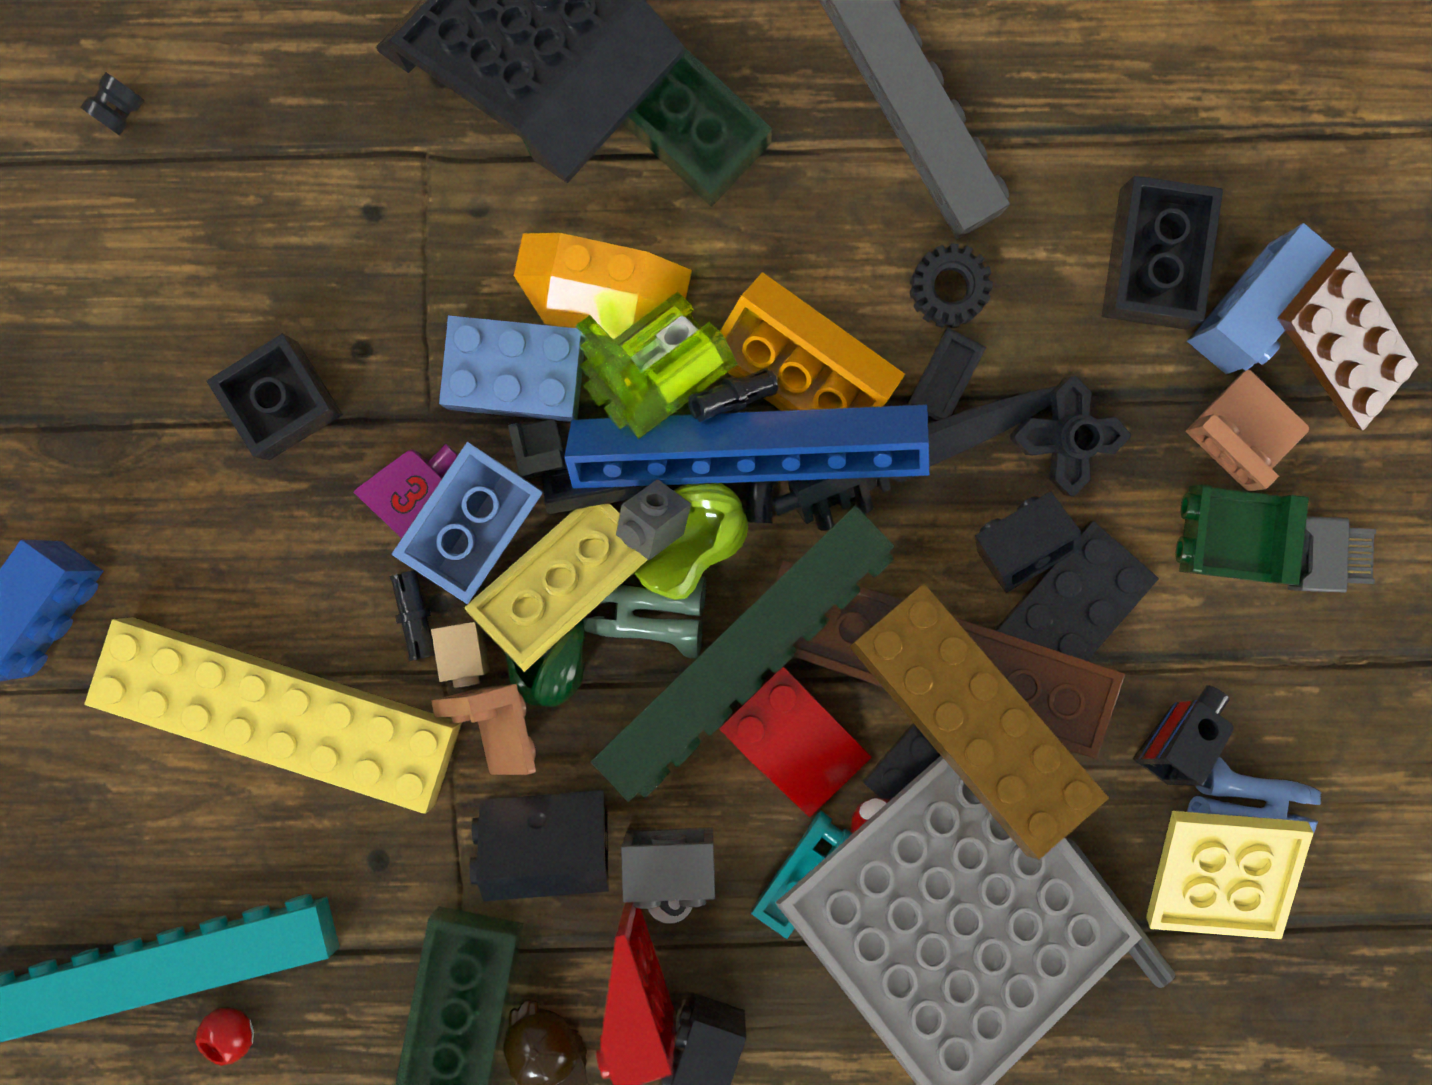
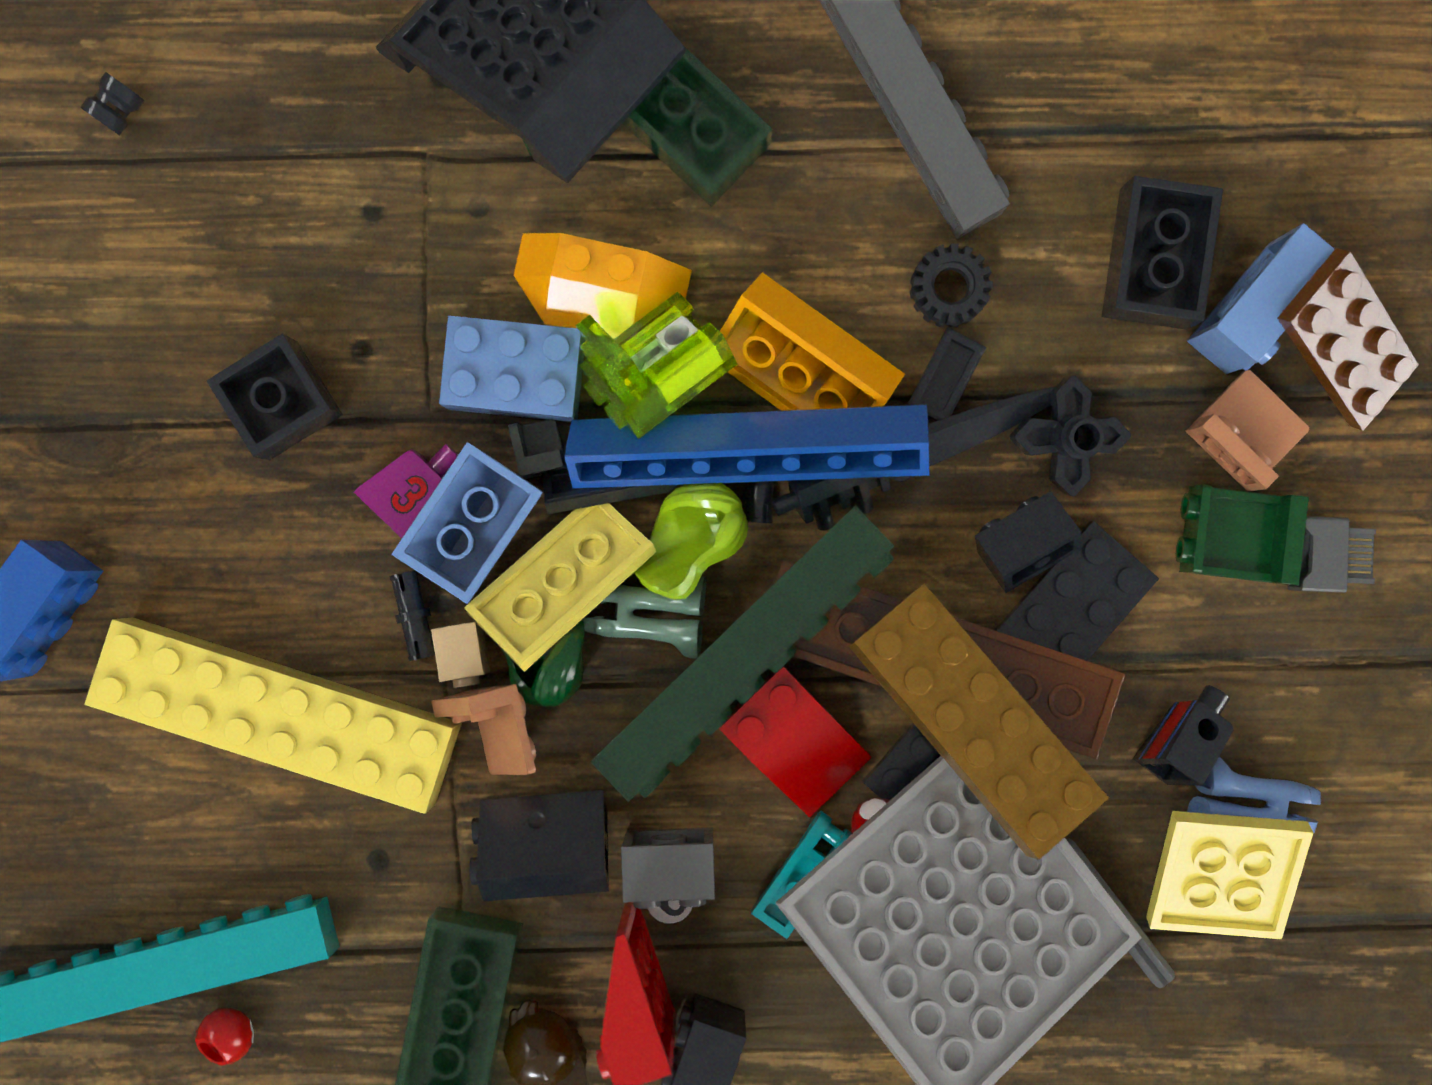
dark grey brick [616,479,691,560] -> none
black pin [688,368,778,422] -> none

